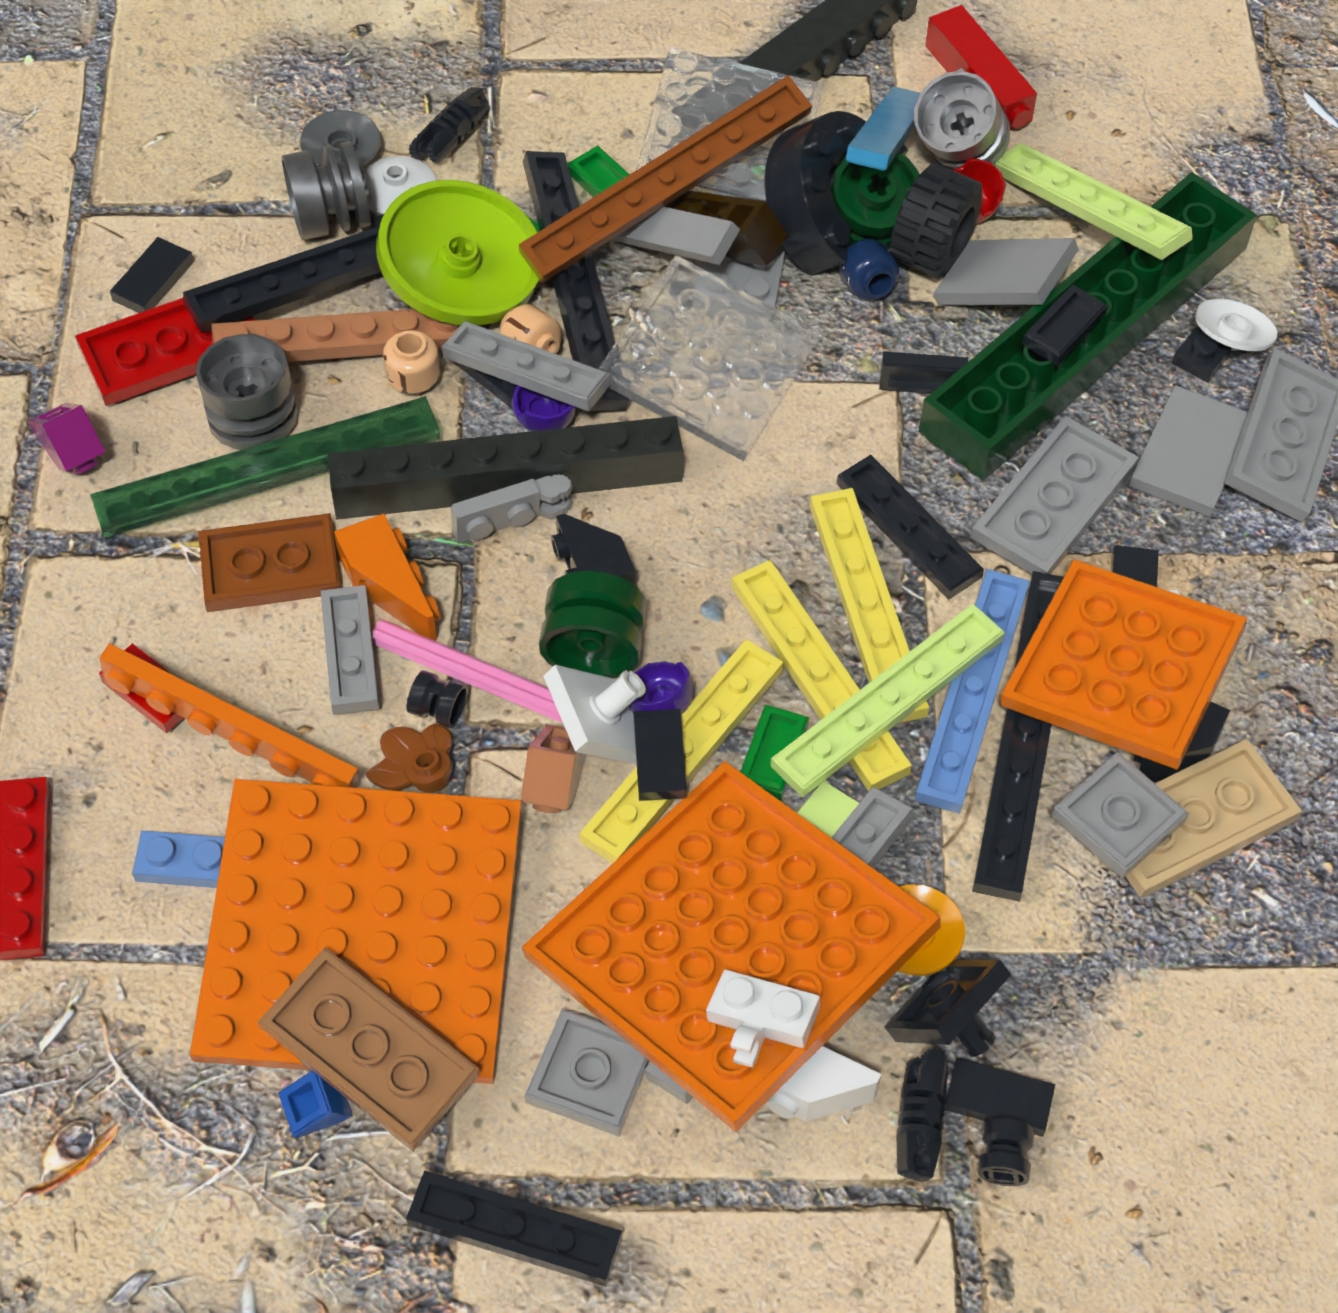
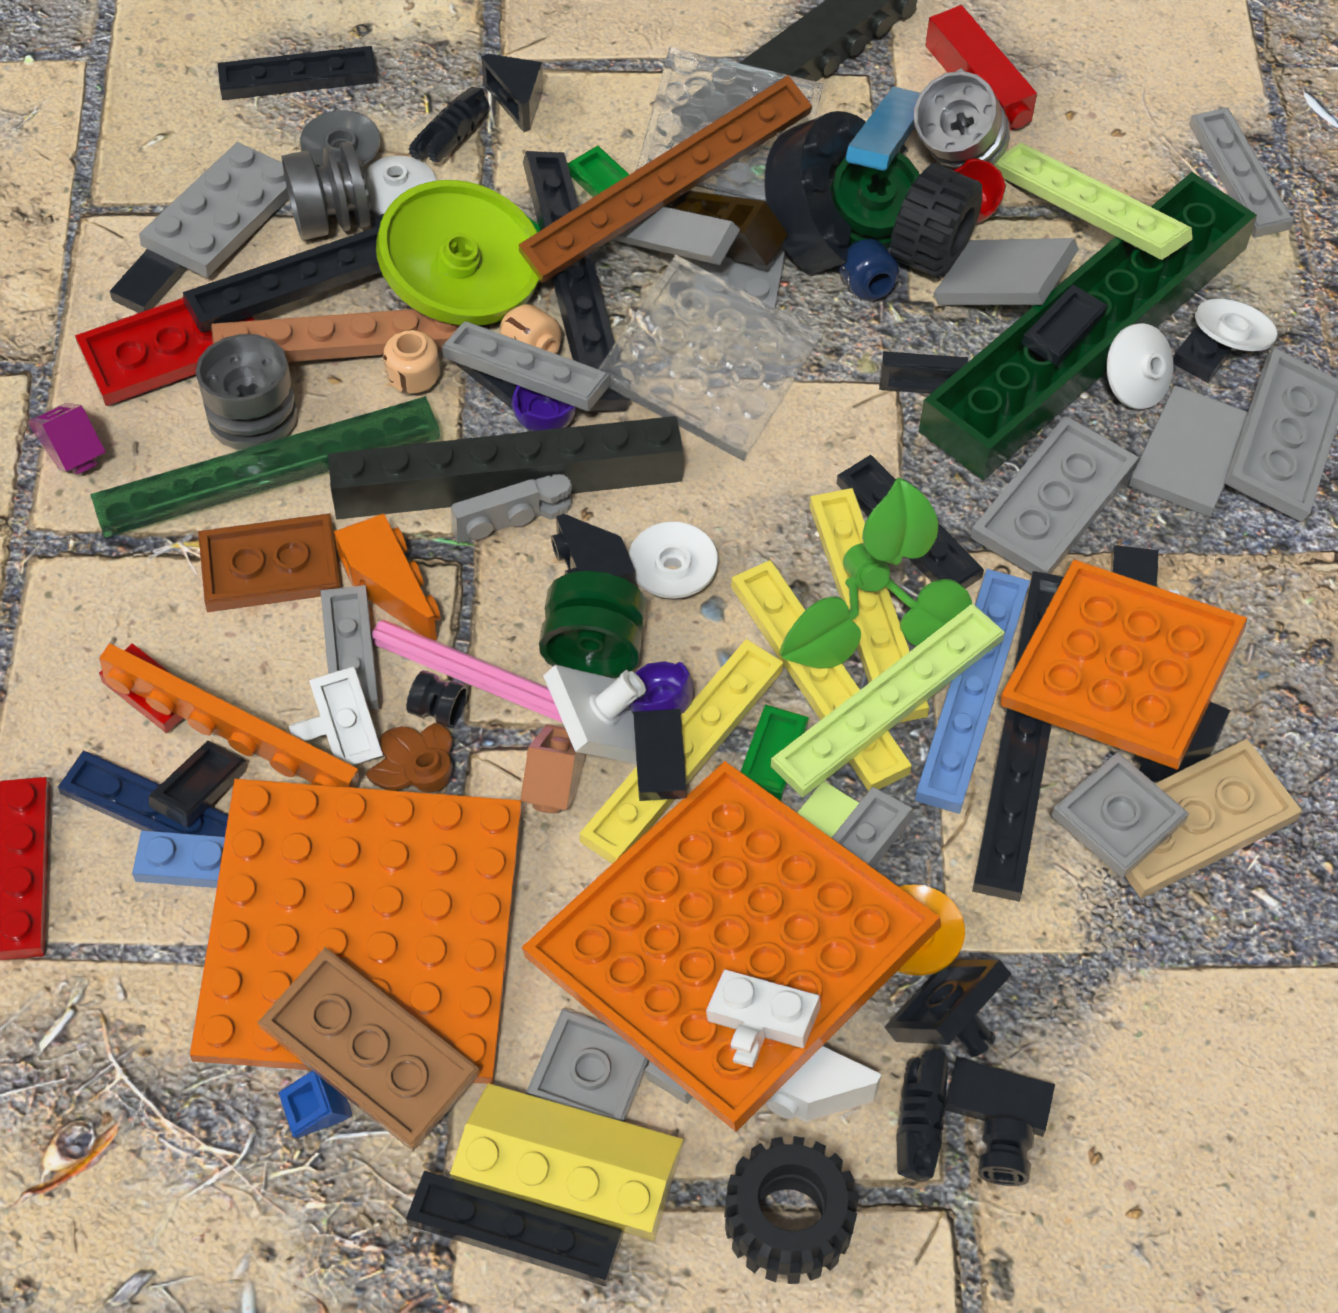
none -> dark blue tile [58,750,228,837]
none -> light grey plate [139,142,289,278]
none -> black tile [149,740,246,828]
none -> black tile [218,46,377,100]
none -> white plate [289,666,383,765]
none -> light yellow slope [450,1083,684,1241]
none -> black slope [481,54,543,132]
none -> white dish [629,522,718,598]
none -> black tyre [724,1136,858,1284]
none -> bright green plant [779,478,972,669]
none -> white dish [1107,323,1173,409]
none -> light grey tile [1190,107,1293,238]

